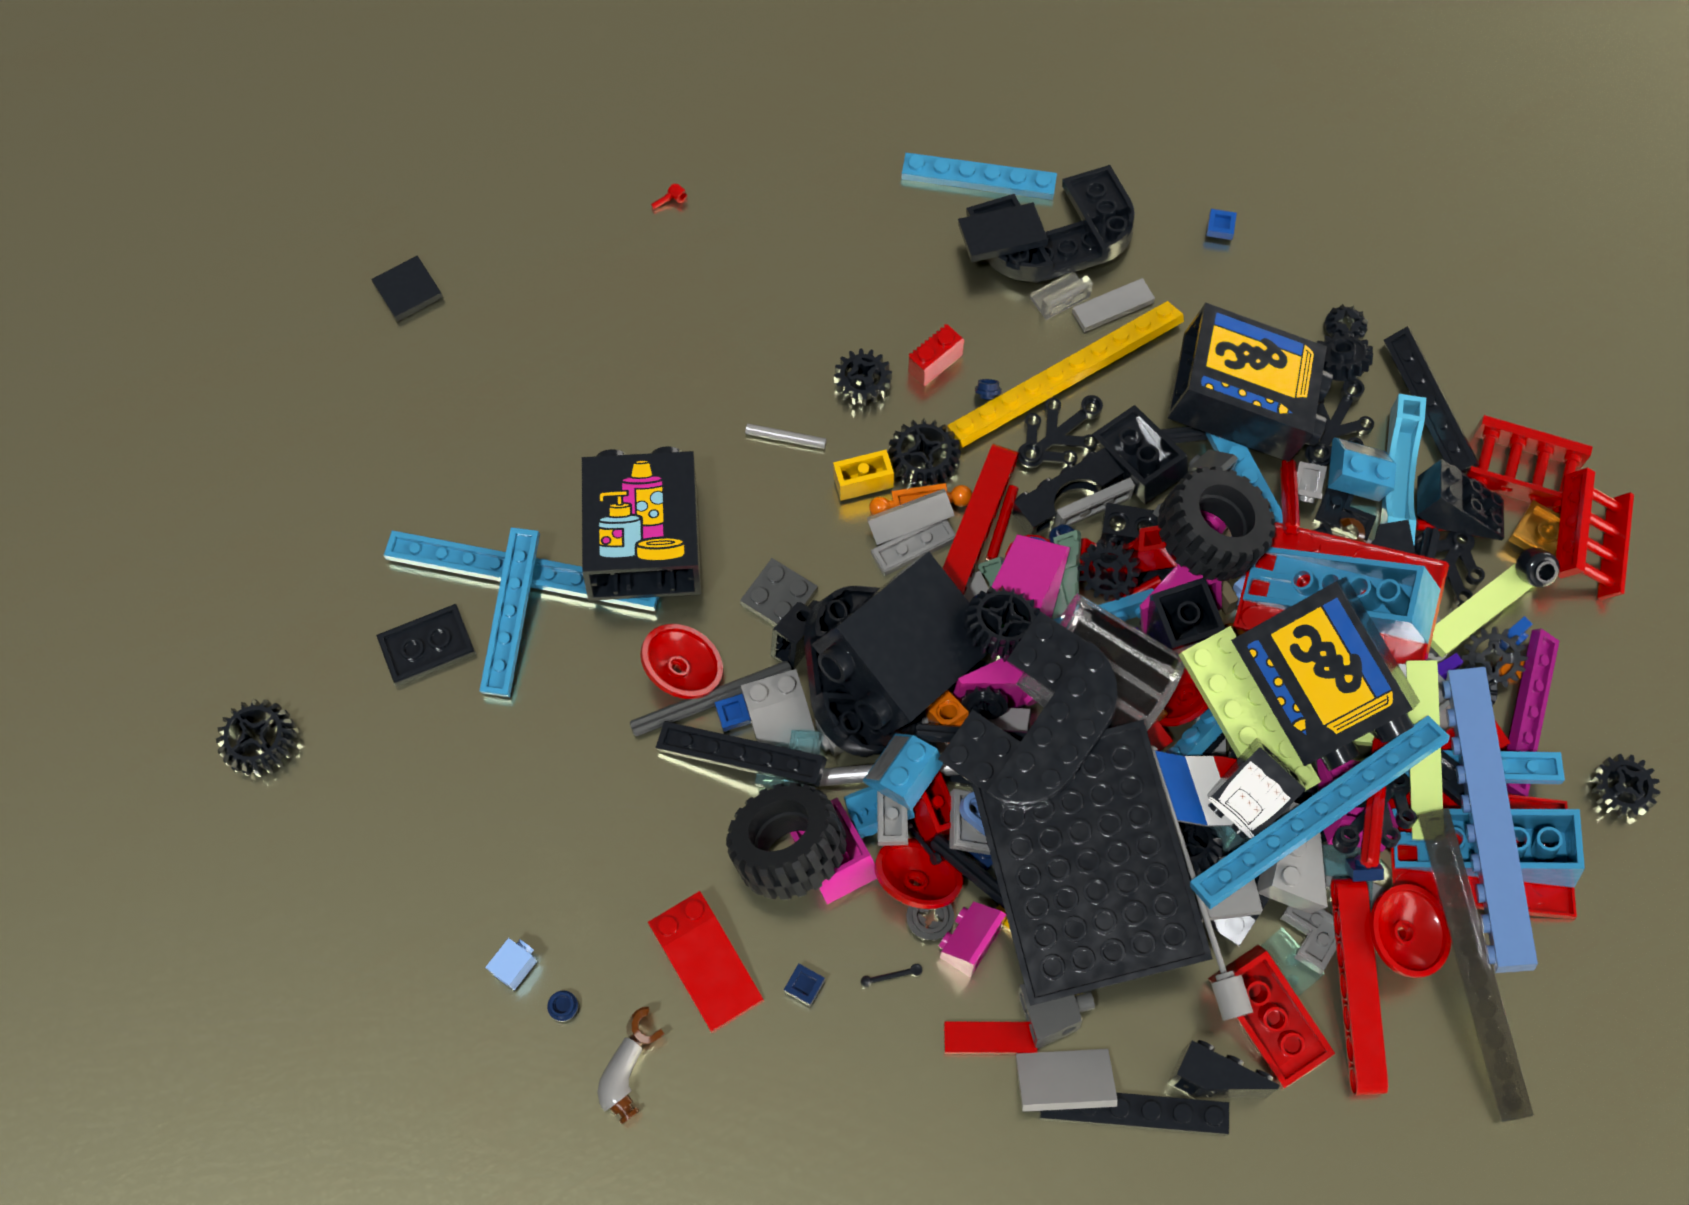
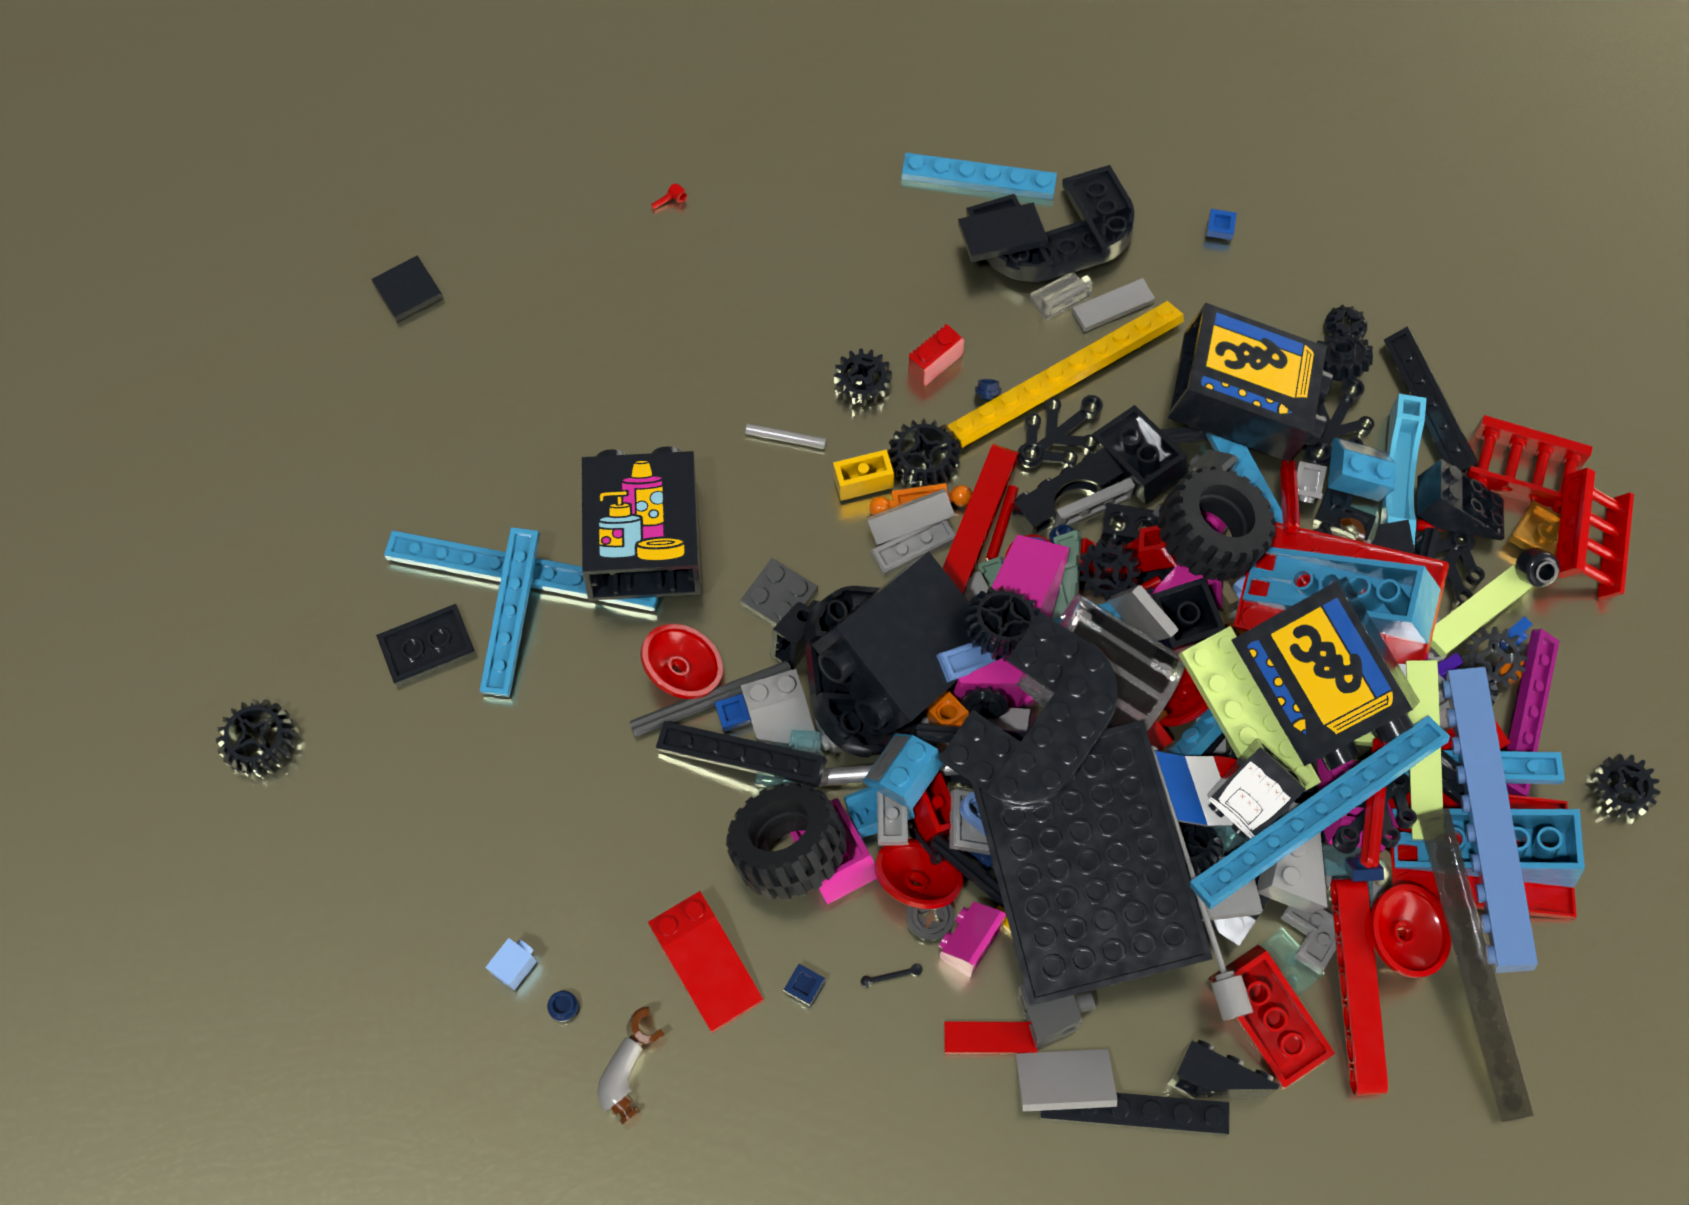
none -> medium blue tile [936,643,996,683]
none -> light grey tile [1108,585,1178,644]

